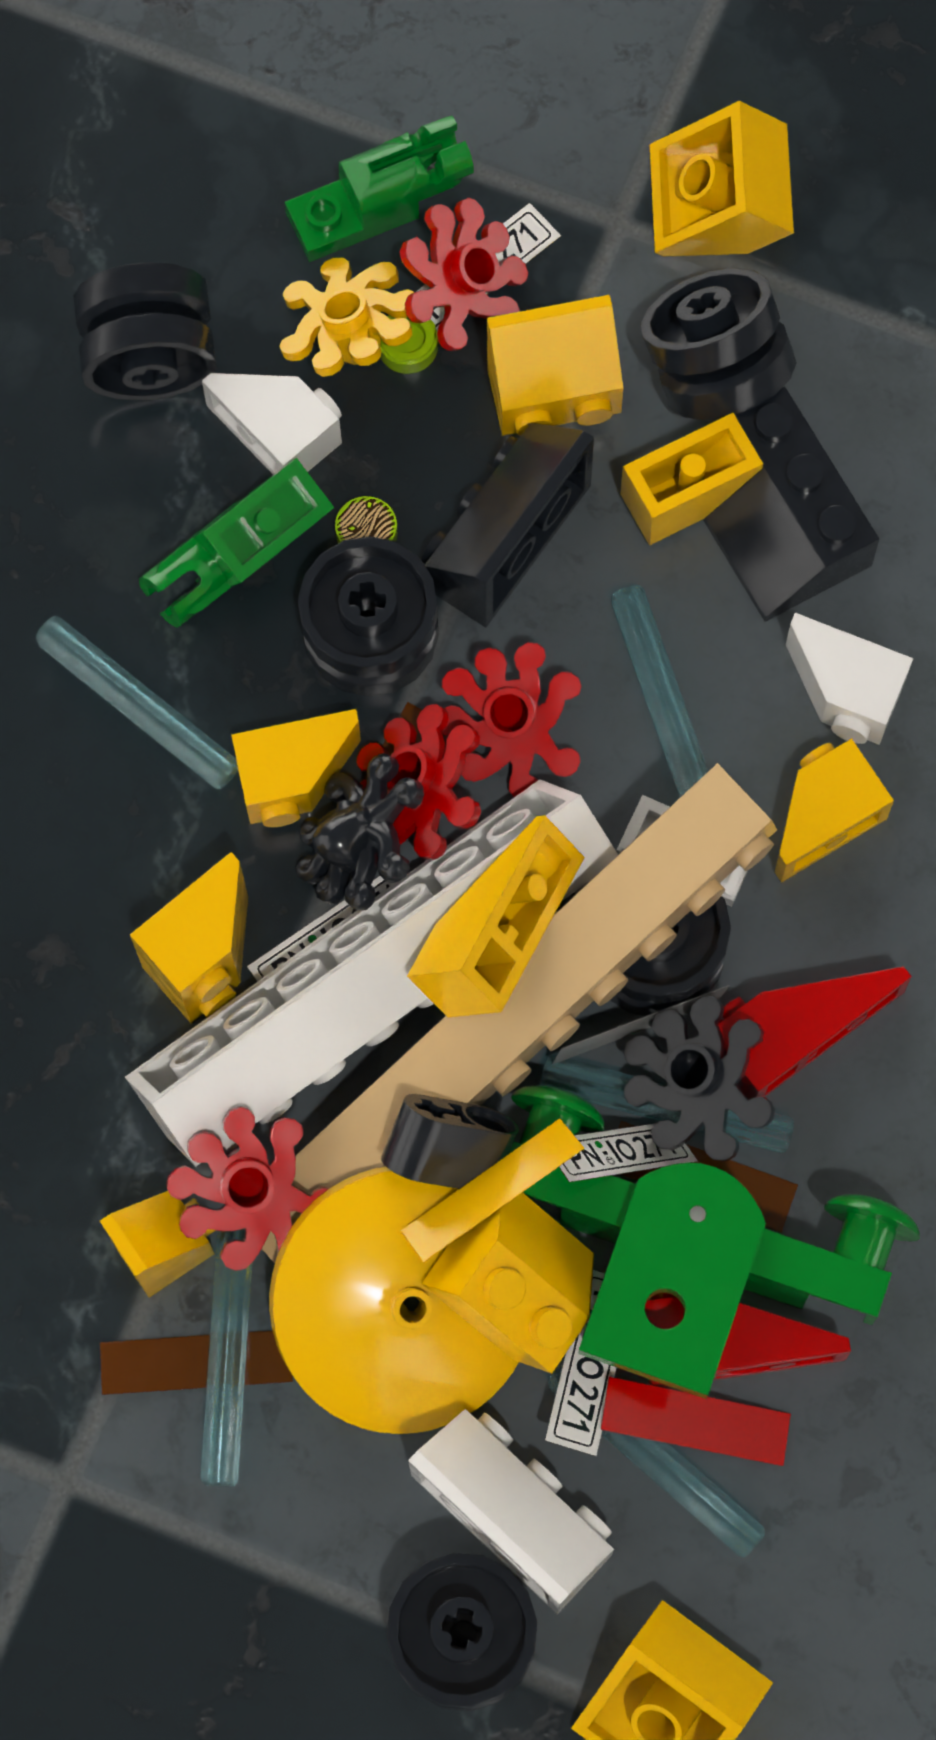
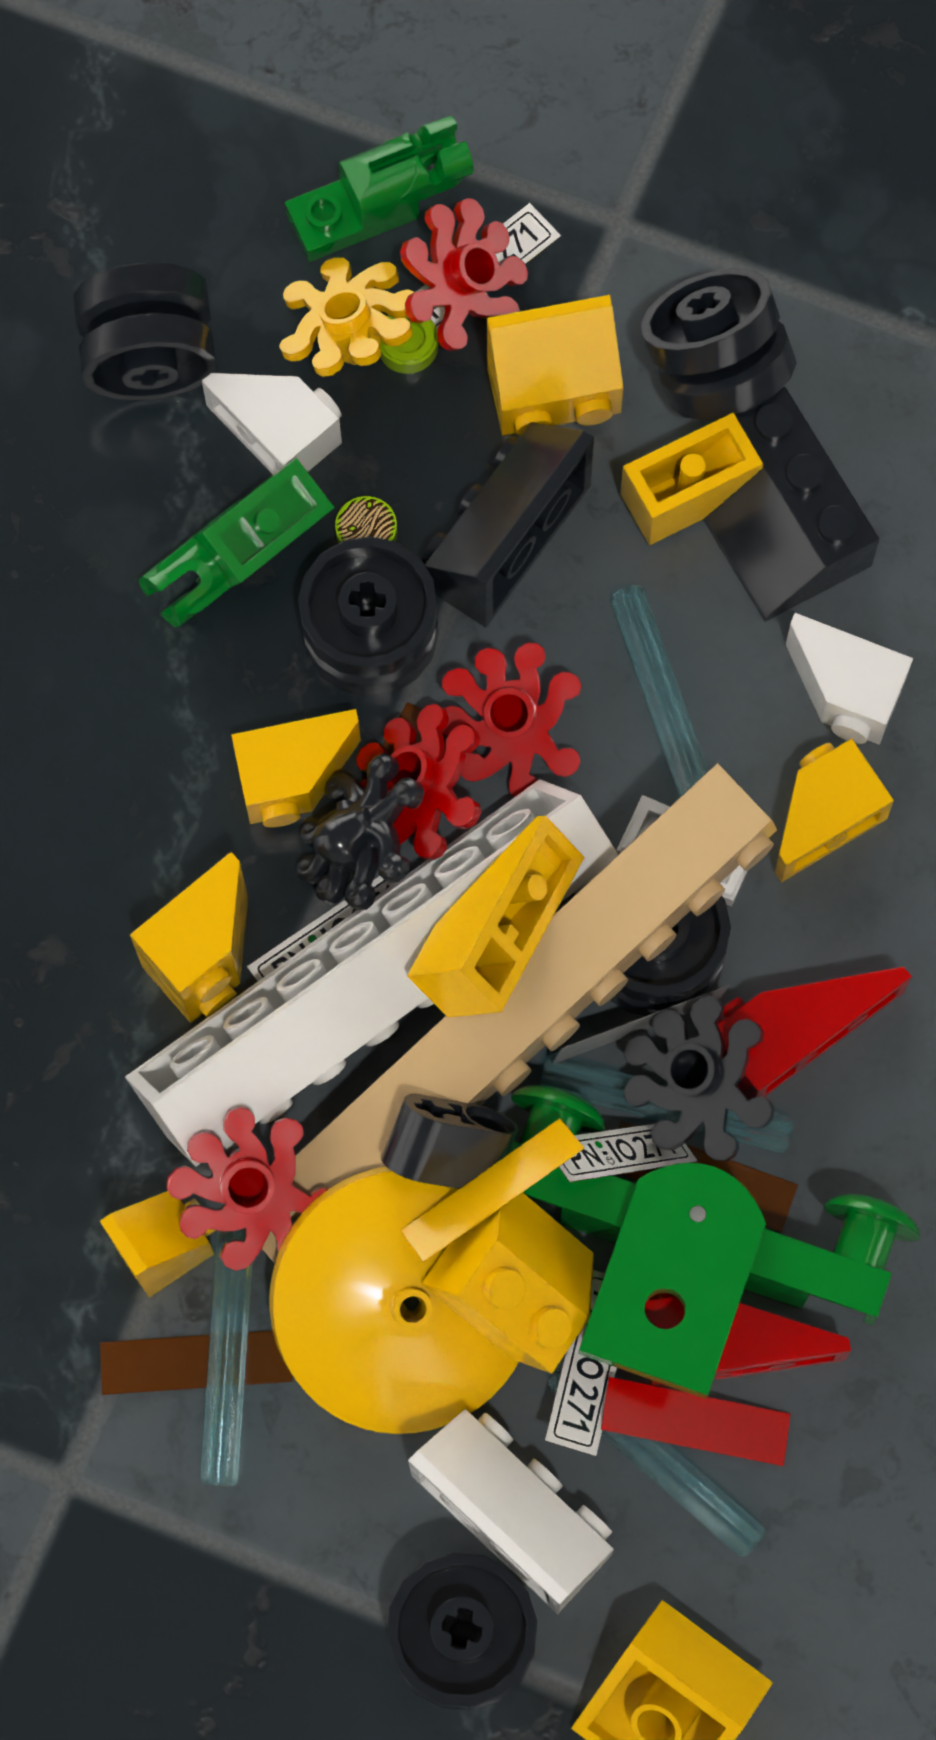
clear light blue axle [36,616,238,789] -> none
yellow slope [650,101,794,257] -> none

